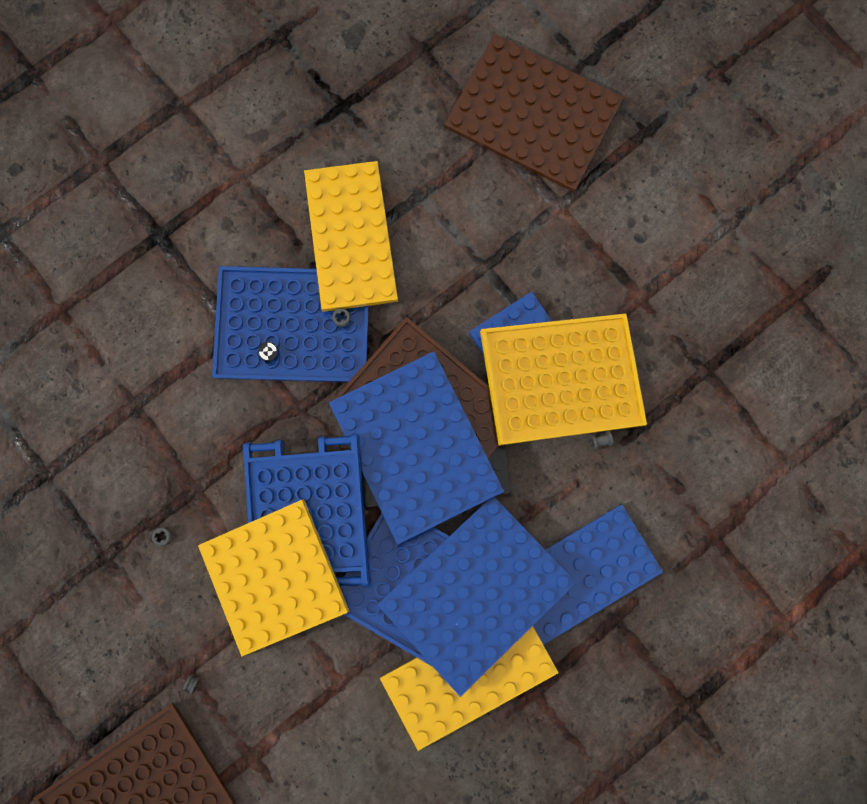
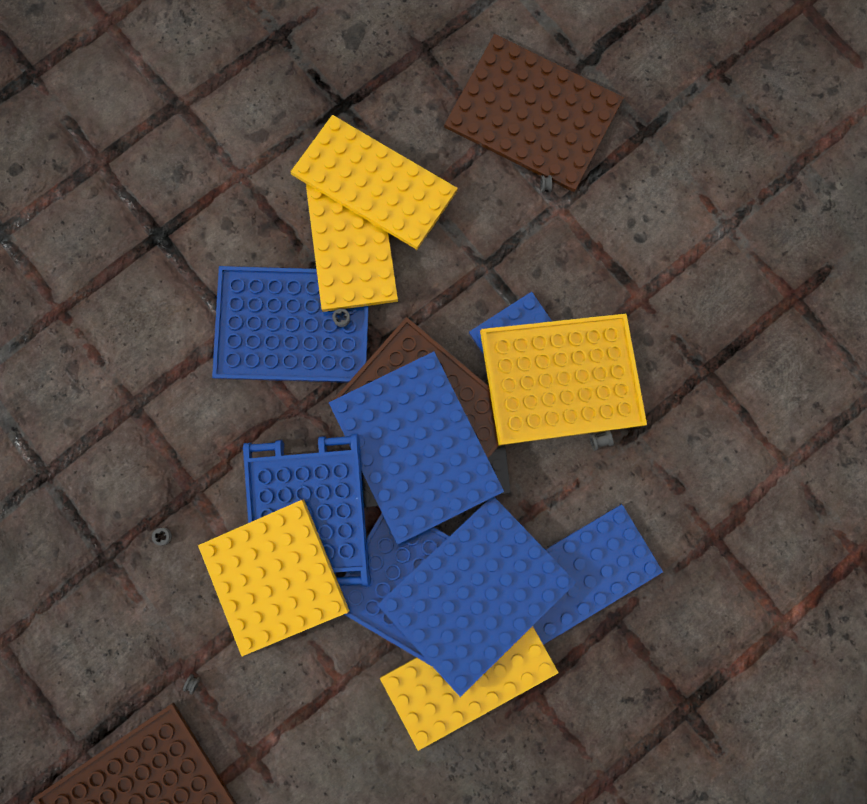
black tile [258,342,278,362] -> none
none -> yellow plate [291,115,458,250]
none -> dark grey bush [541,175,552,192]

